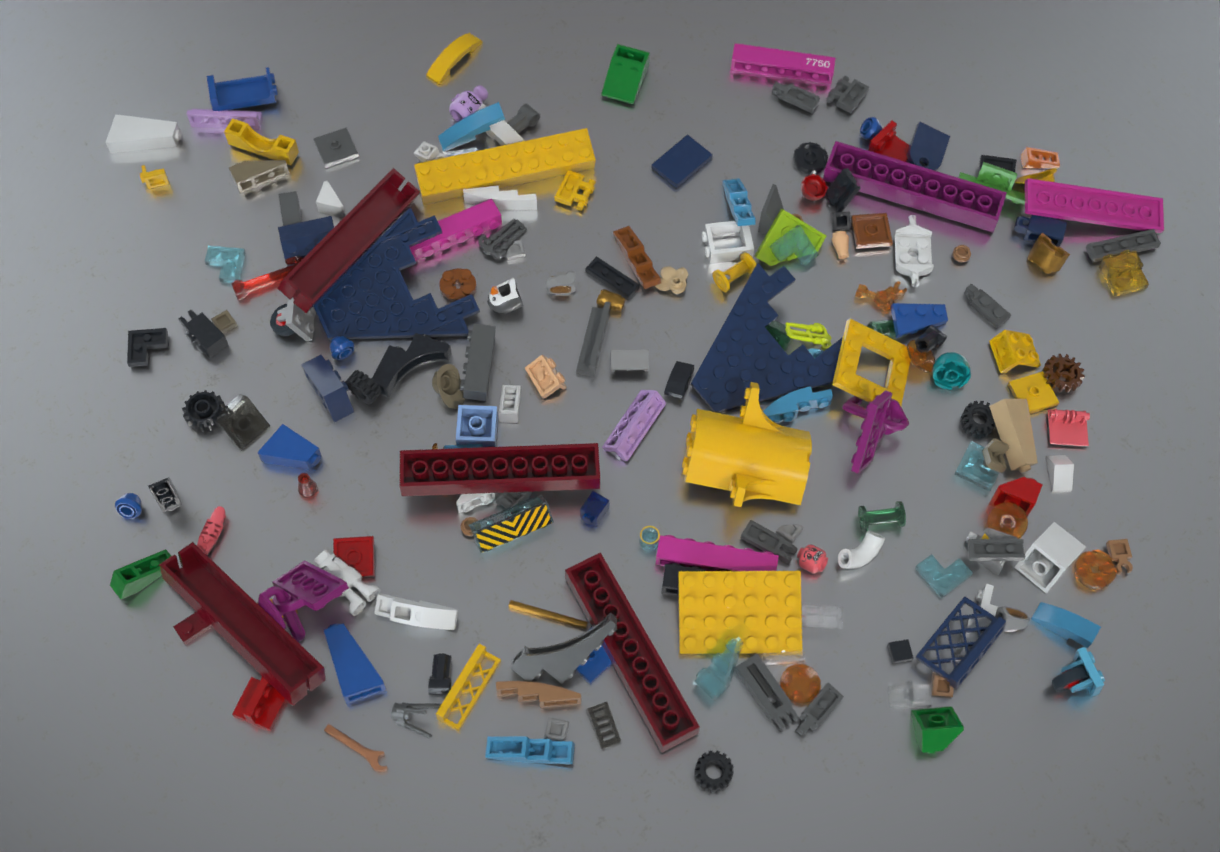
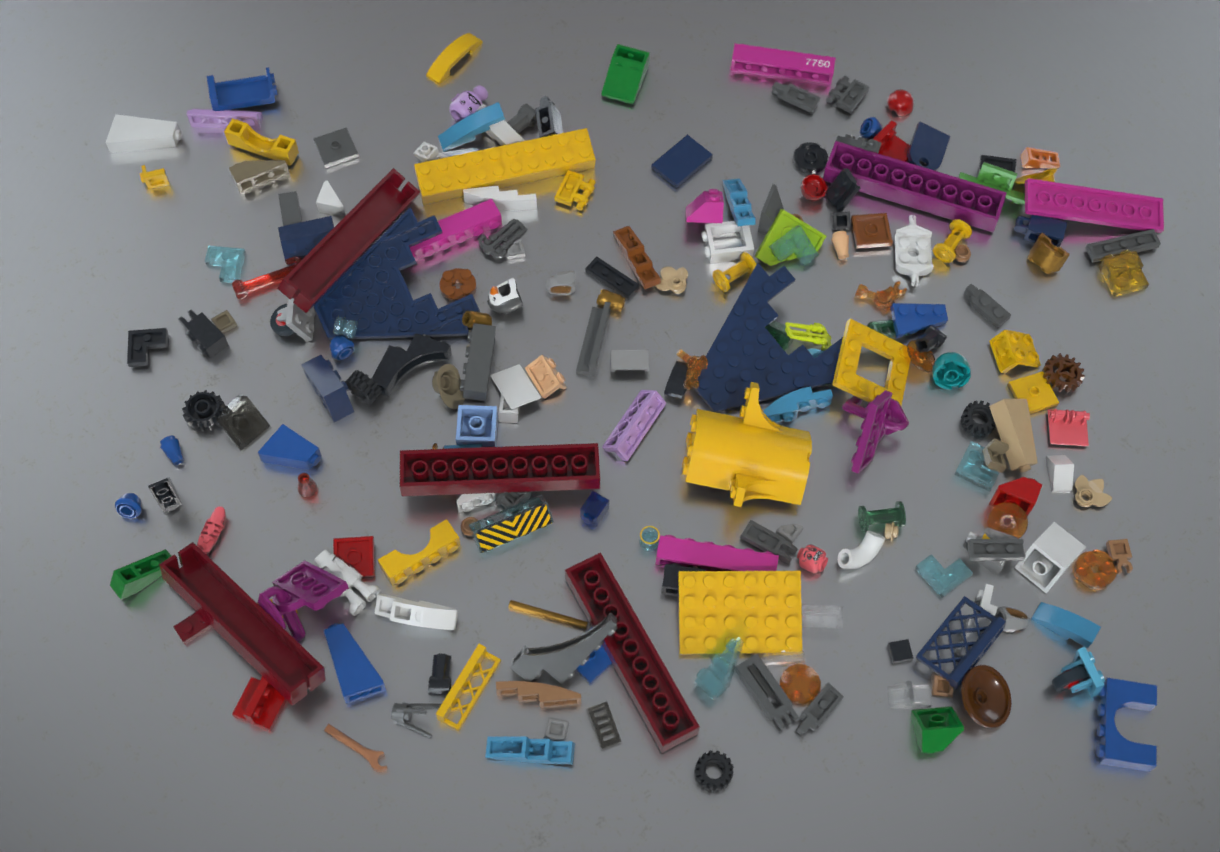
none -> blue cone [160,435,184,466]
none -> clear light blue wheel [333,316,358,339]
none -> yellow arch [378,519,461,585]
none -> pearl gold piece [462,311,492,328]
none -> white sticker [490,364,541,409]
none -> black hinge [535,96,563,138]
none -> clear orange piece [676,349,708,390]
none -> dark pink slope [685,189,724,223]
none -> dark grey hinge [836,134,882,153]
none -> tan plate [885,522,899,541]
none -> red hair [887,89,914,116]
none -> yellow hose [933,219,972,263]
none -> reddish brown dish [961,665,1012,728]
none -> tan plate [1075,475,1112,507]
none -> blue arch [1096,678,1157,772]

